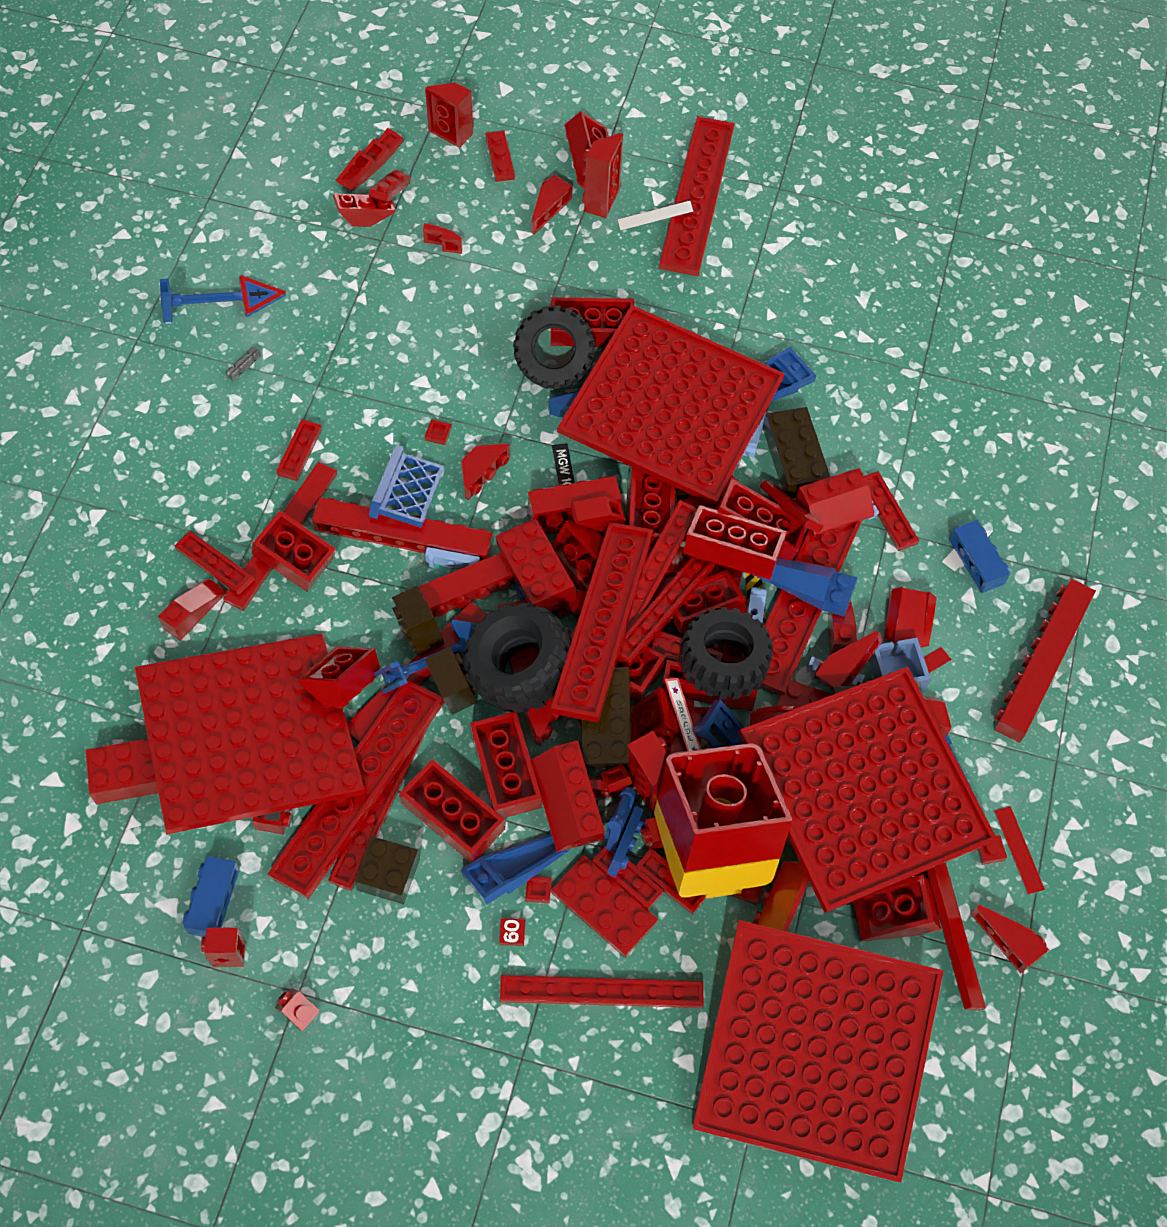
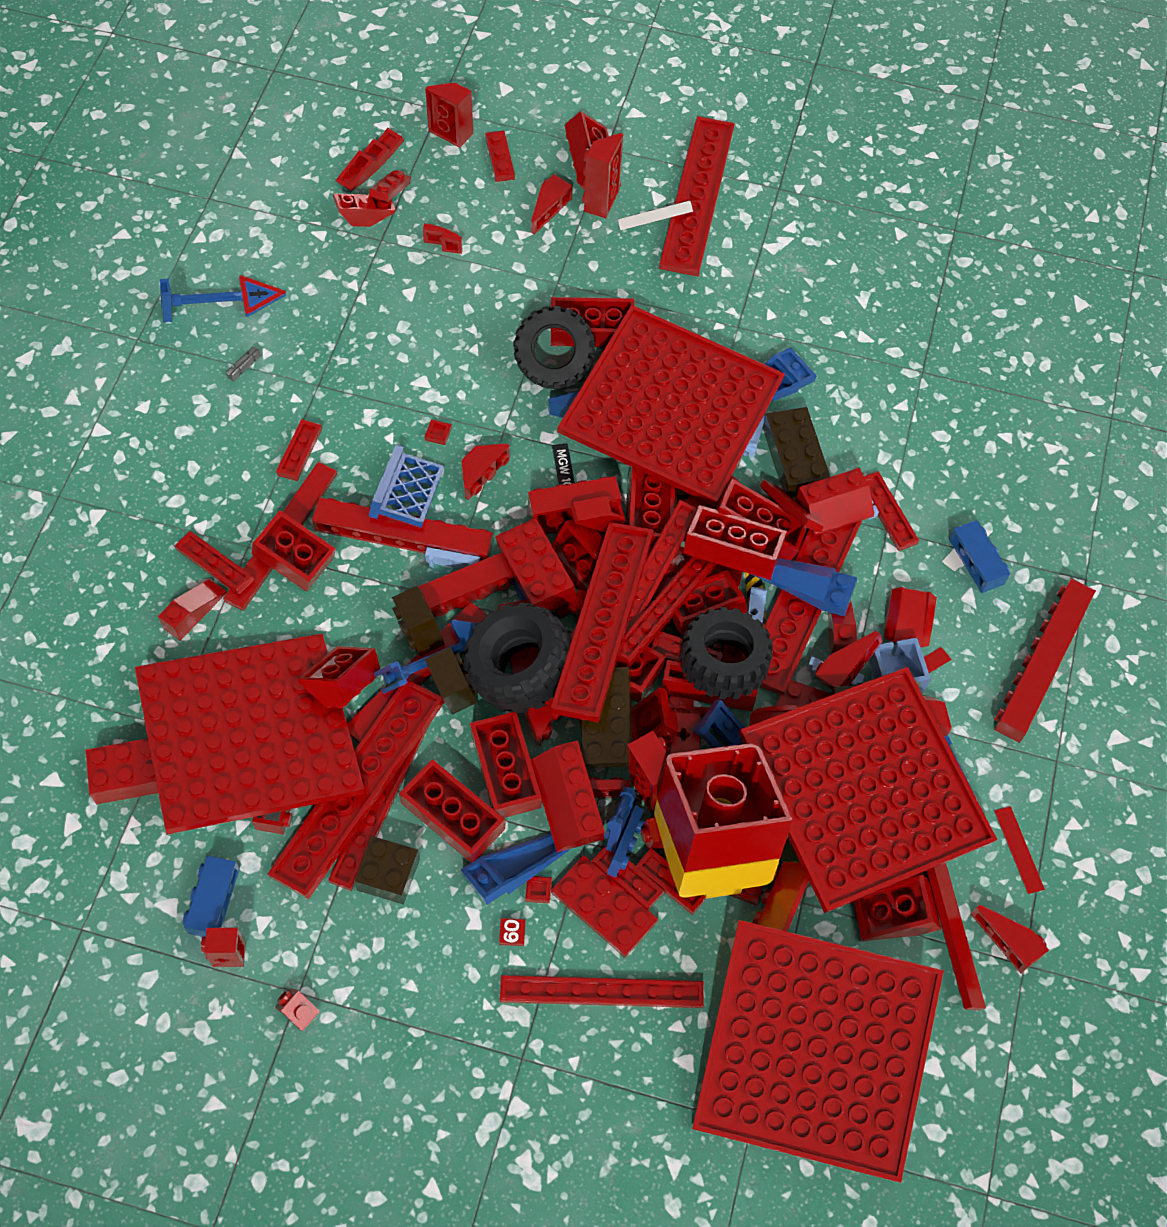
red plate [600,764,632,793] -> none
sticker [665,678,701,752] -> none
red plate [977,835,1007,865] -> none

